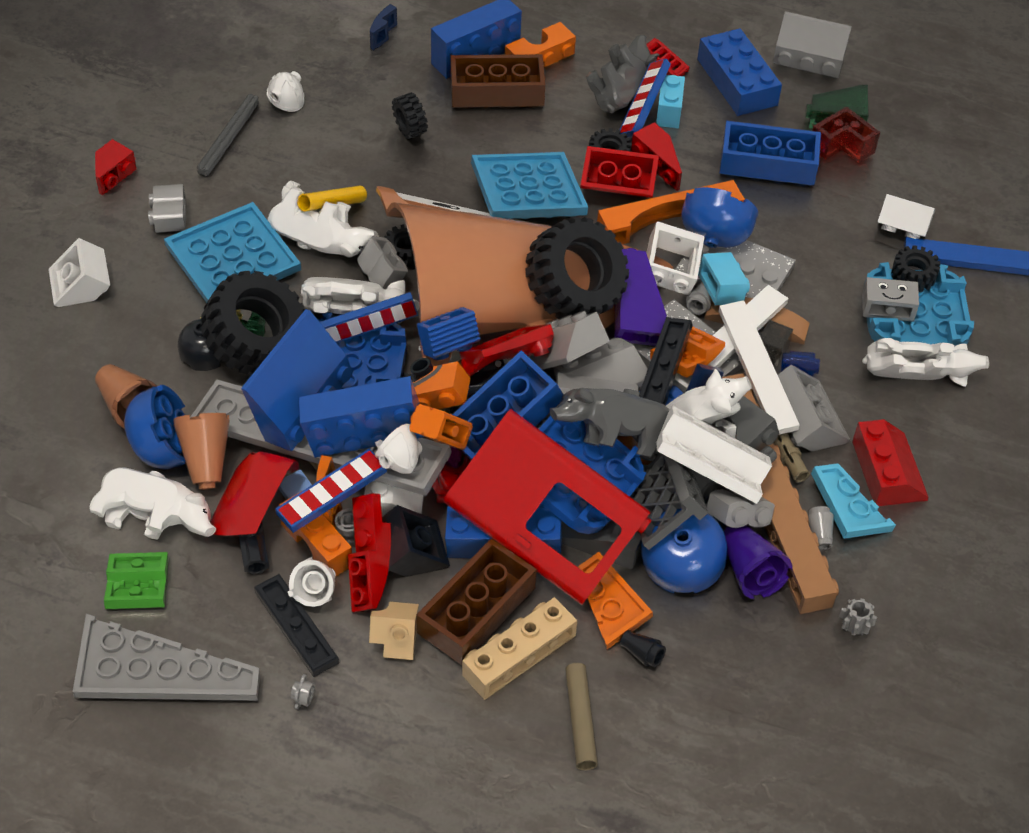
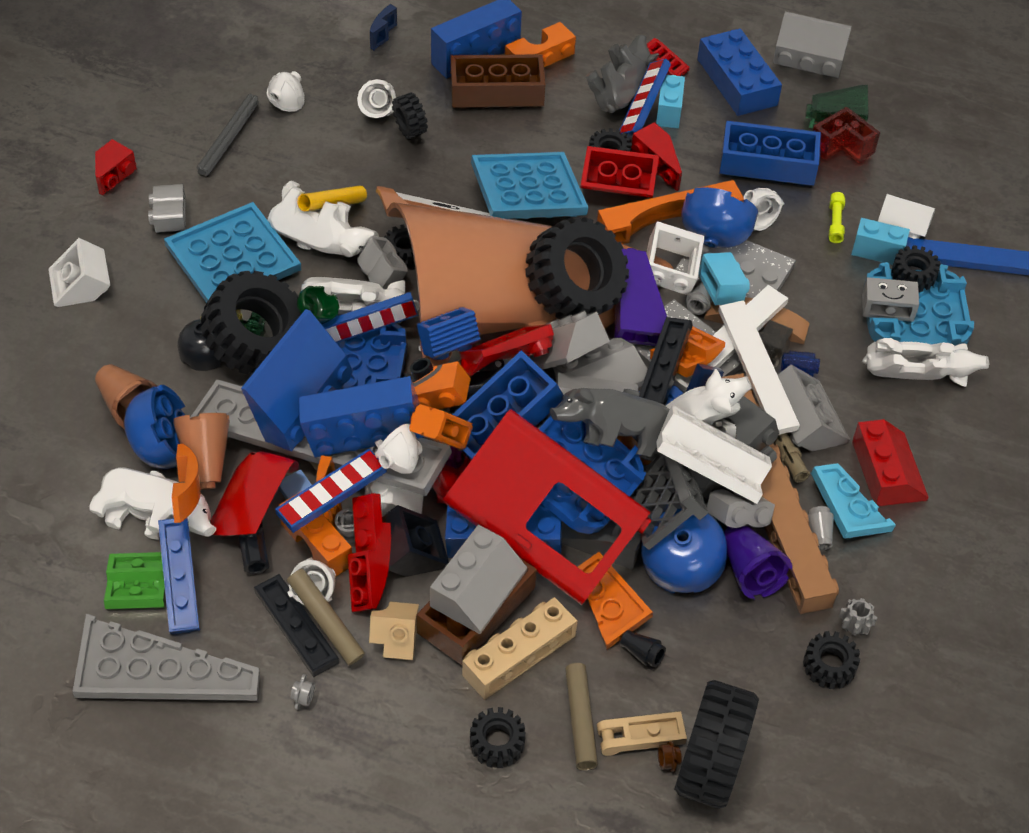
none -> tile [158,517,200,634]
none -> orange slope [172,444,201,523]
none -> dark tan piece [287,568,365,666]
none -> dark green hair [297,286,340,324]
none -> white helmet [357,79,396,118]
none -> light grey slope [430,525,527,634]
none -> black tyre [470,707,526,768]
none -> tan plate [597,711,687,756]
none -> reddish brown plate [658,741,682,772]
none -> black tyre [674,680,759,809]
none -> white helmet [744,188,785,231]
none -> black tyre [803,631,860,689]
none -> neon yellow bar [828,192,845,243]
none -> medium azure brick [851,218,910,265]

